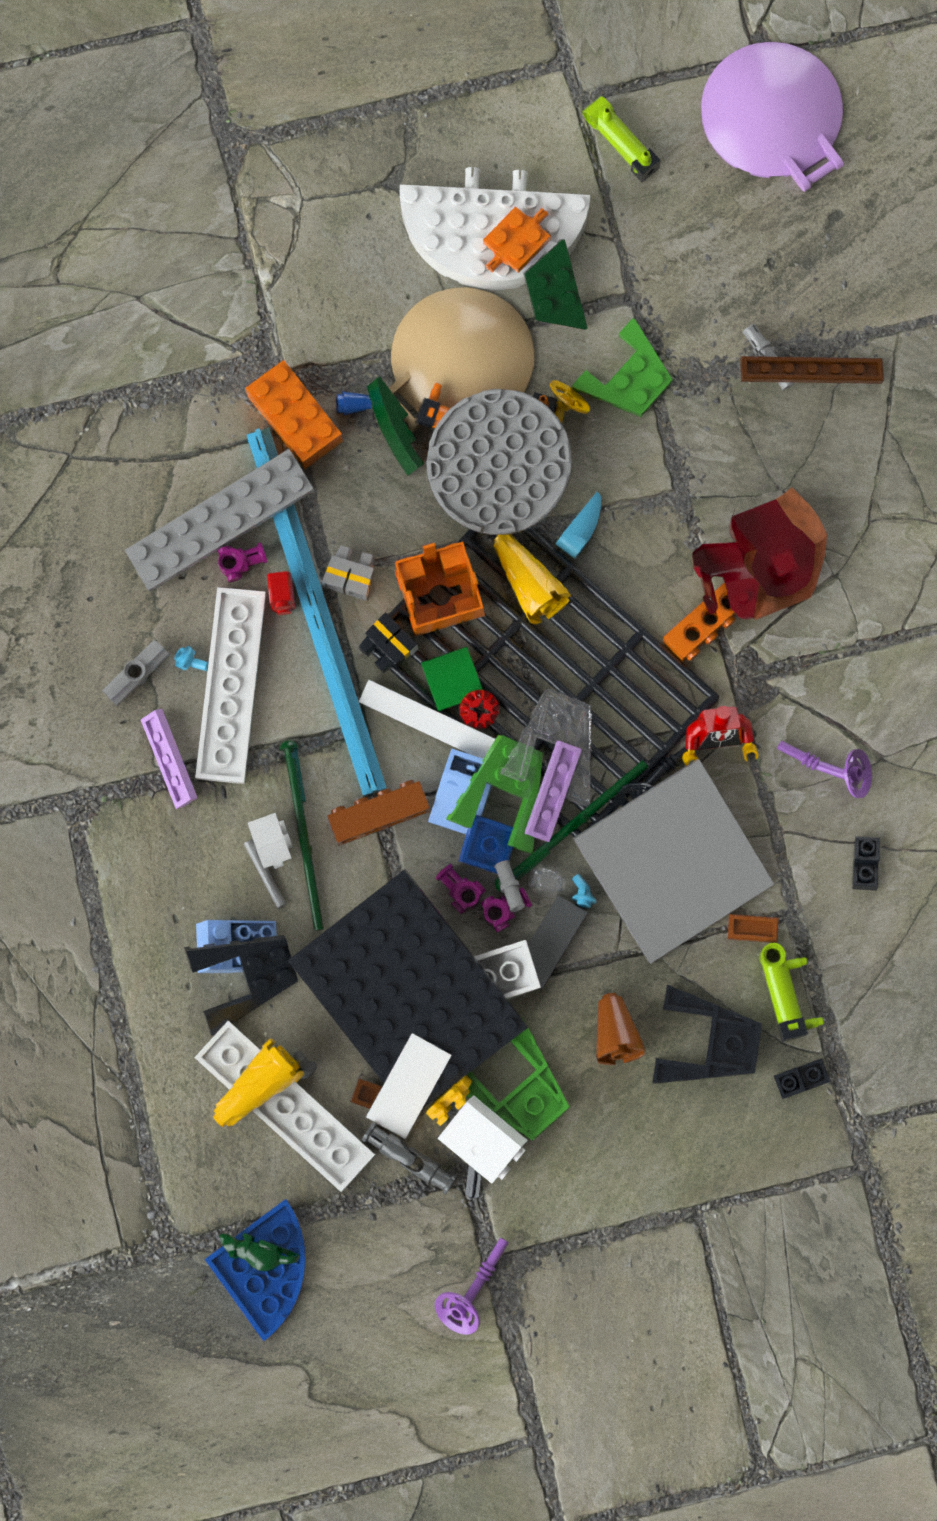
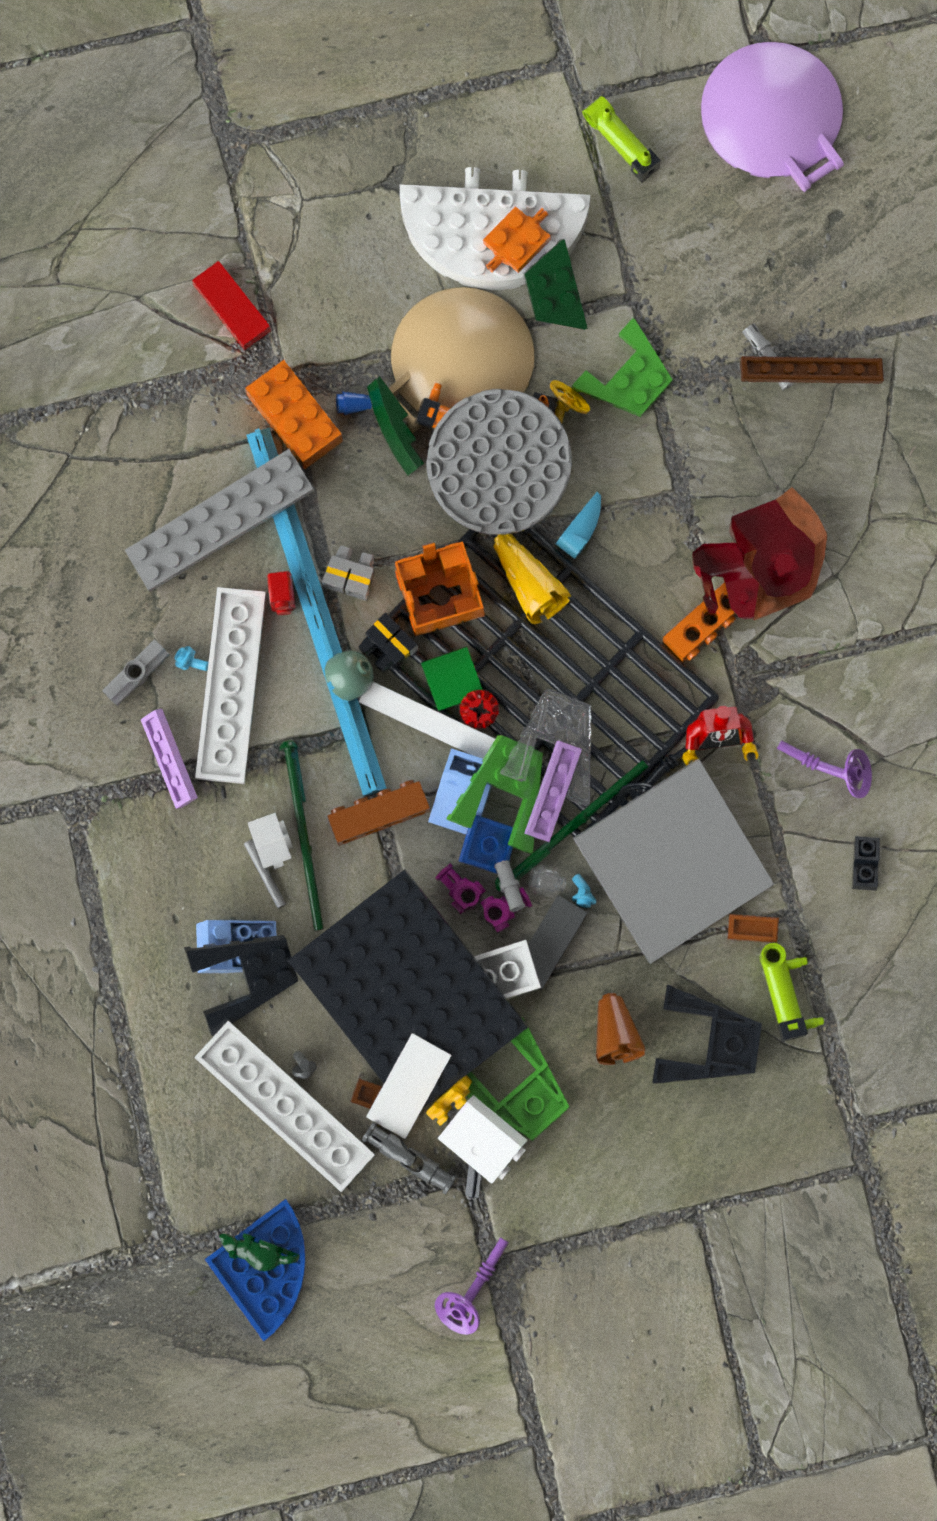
yellow cone [213,1038,304,1127] -> none
magenta connector [218,542,268,583] -> none
black slope [774,1058,831,1099] -> none
none -> red piece [192,261,271,351]
none -> sand green cylinder [325,650,374,701]

